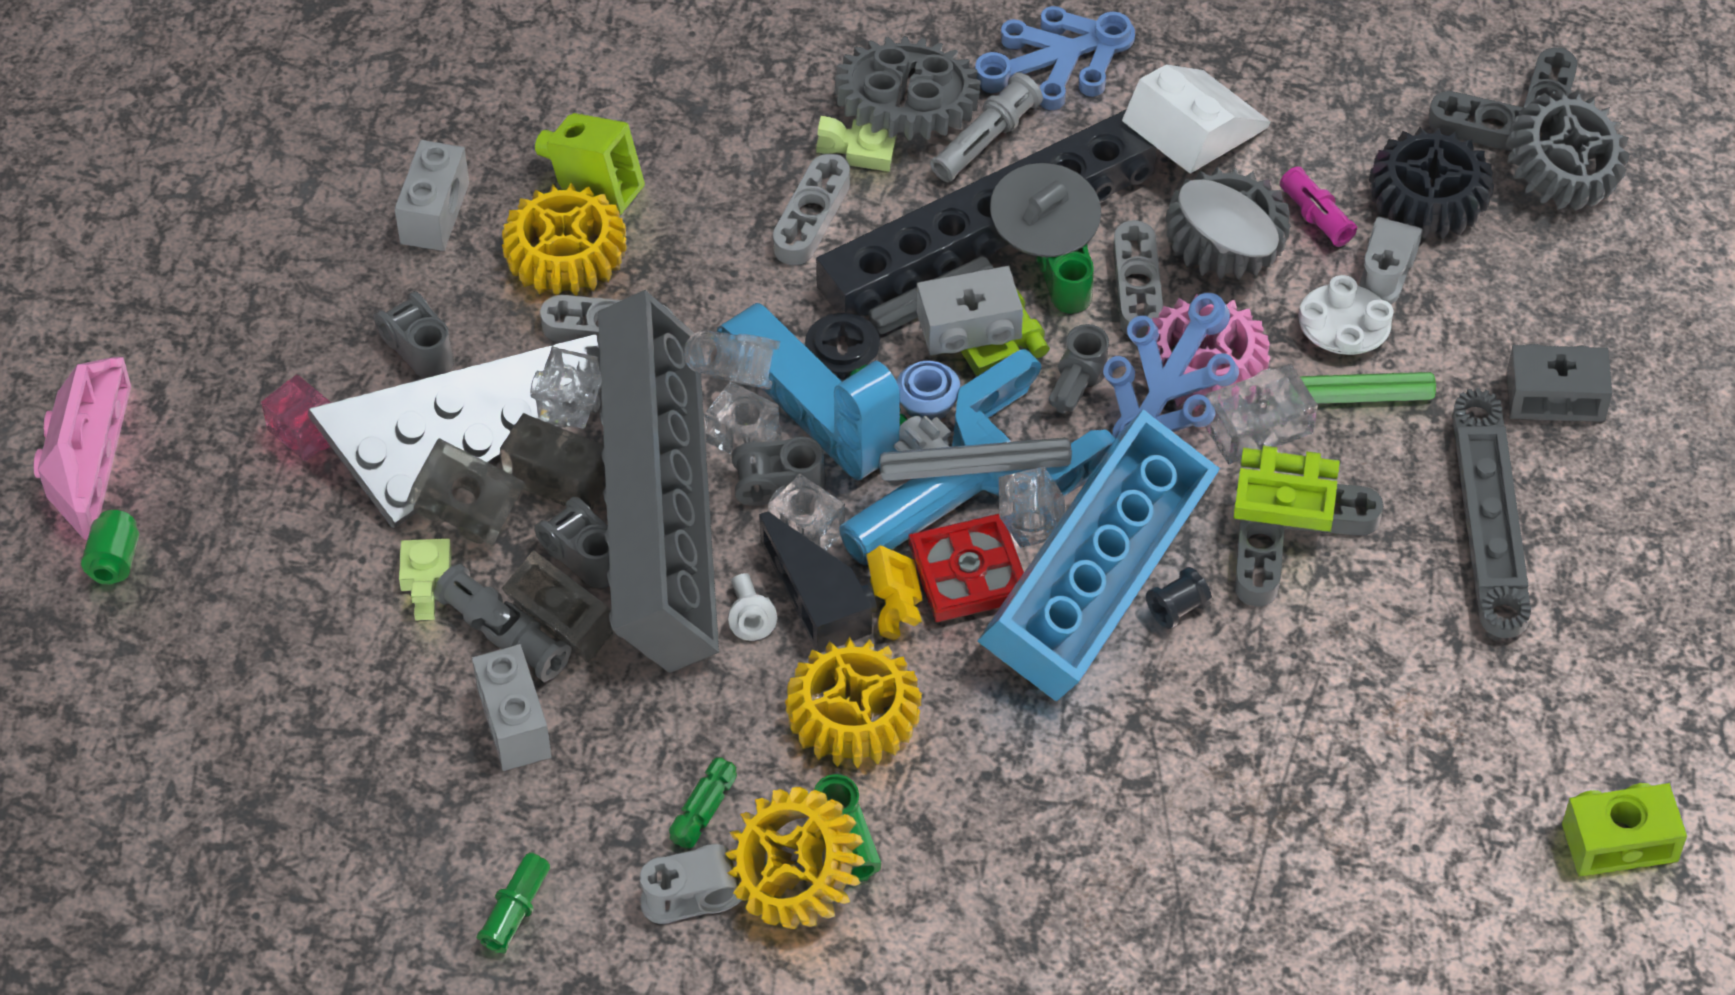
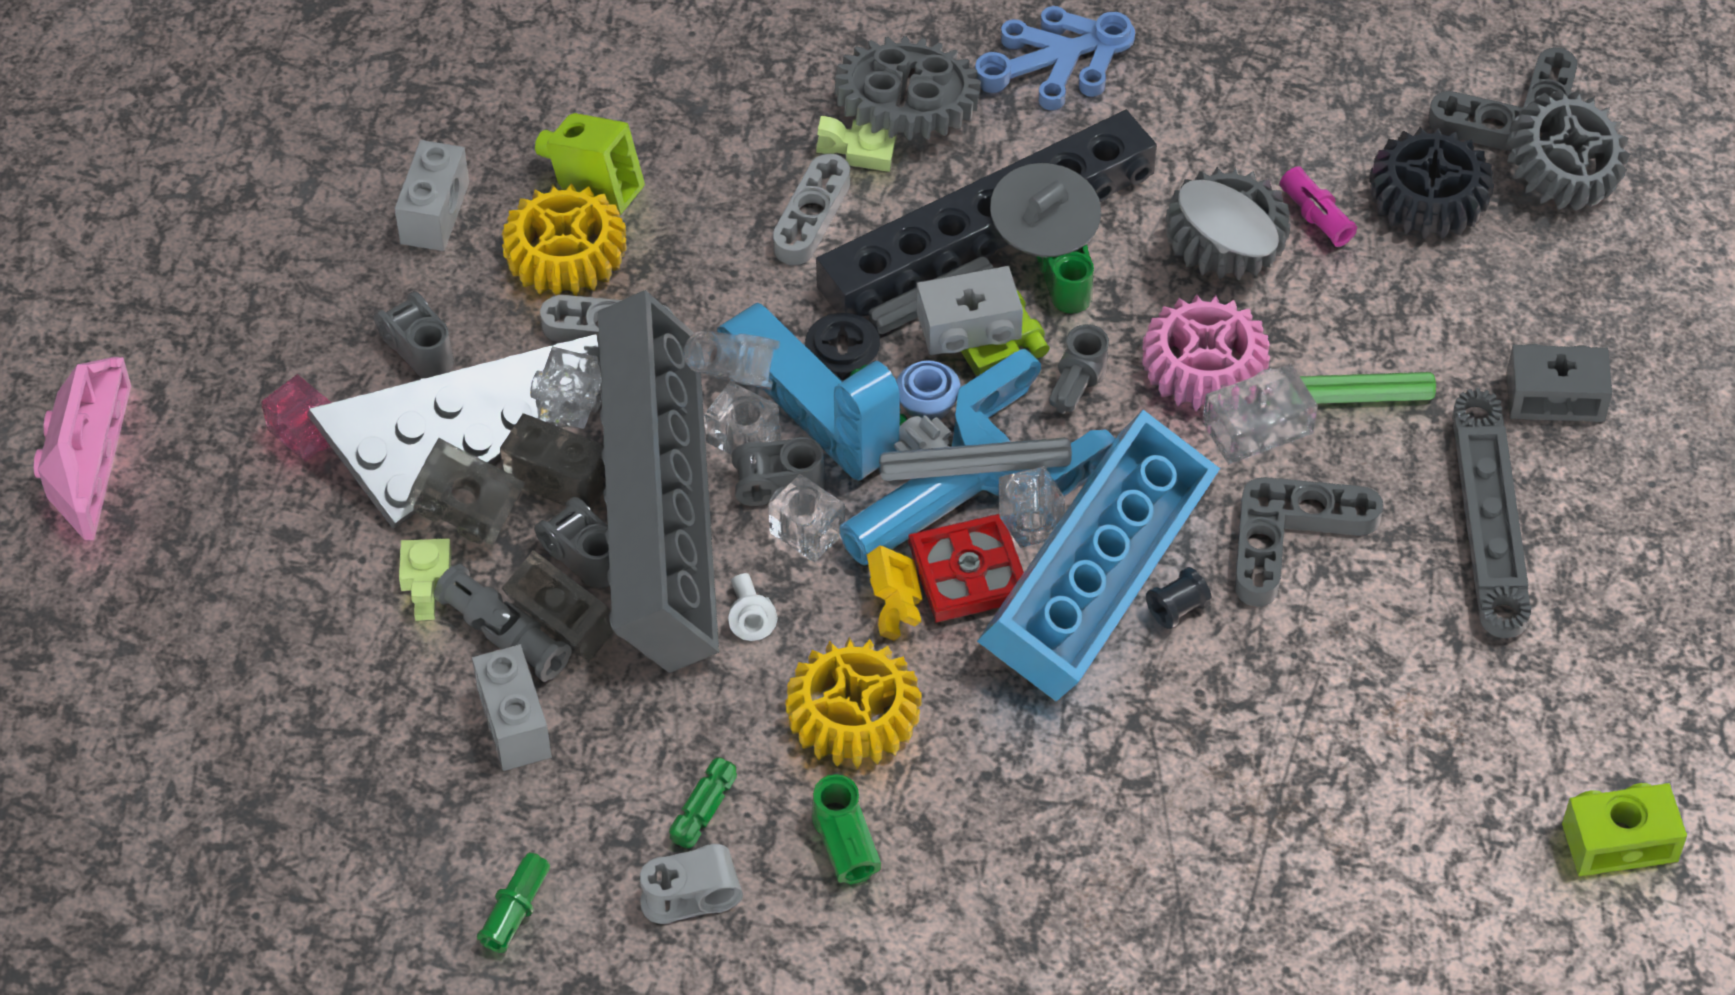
green brick [81,510,139,584] -> none
yellow gear [725,787,865,929] -> none
black slope [759,511,877,653] -> none
light grey pin [930,72,1043,182] -> none
medium blue plant [1103,293,1239,438] -> none
light grey beam [1113,220,1163,338] -> none
white slope [1122,64,1271,173] -> none
lime plate [1233,445,1340,532] -> none
white dish [1298,275,1394,355] -> none
light grey piece [1359,217,1423,304] -> none

